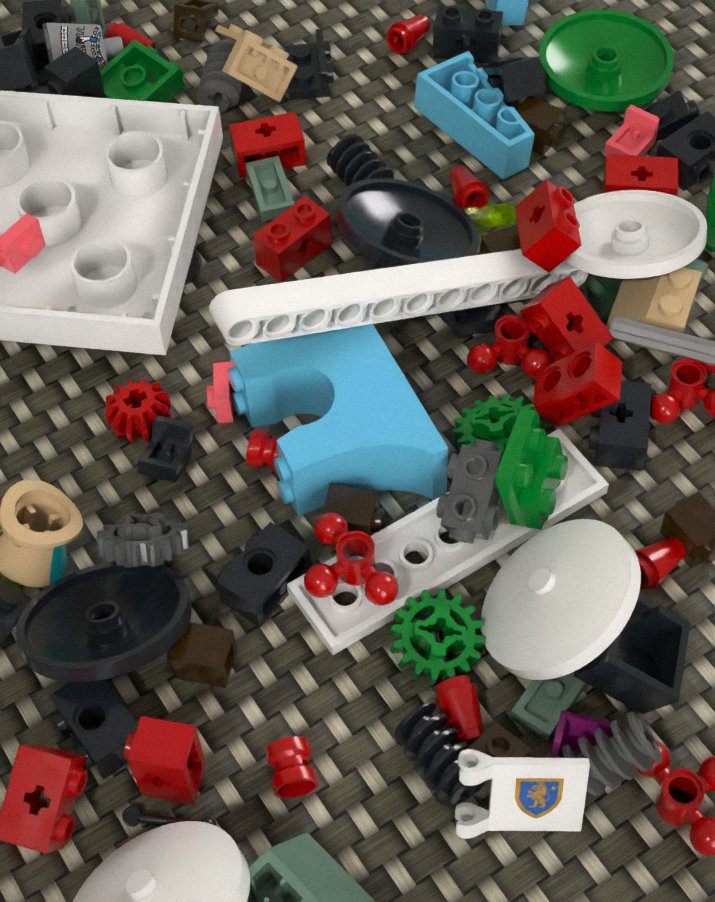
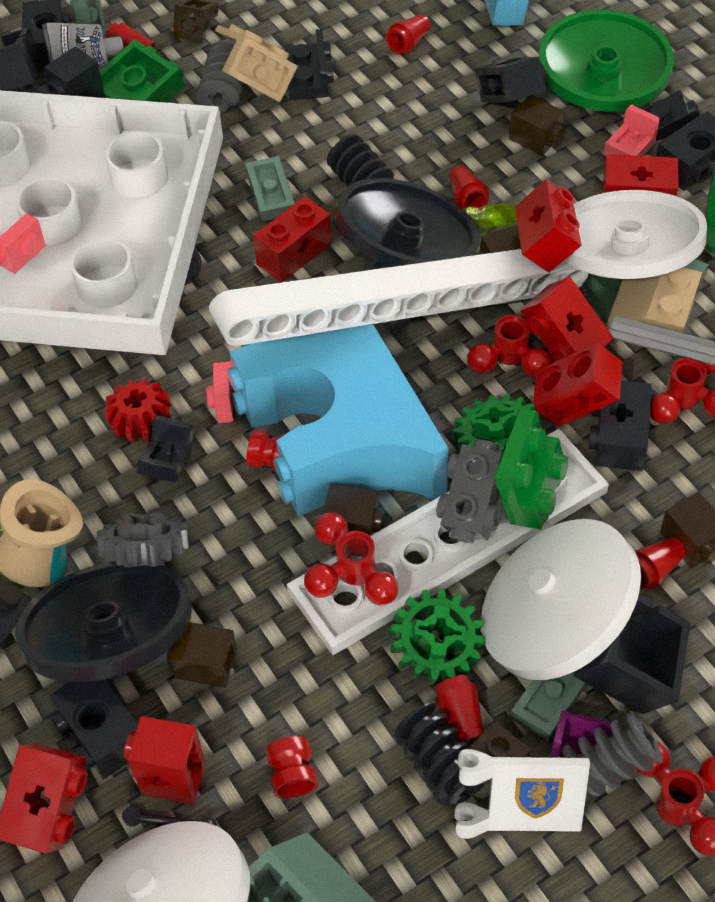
black brick [216,522,312,628] -> none
red brick [229,112,307,178] -> none
medium azure wedge [414,51,535,179] -> none
black brick [433,6,503,64] -> none
black bracket [441,303,500,337] -> none

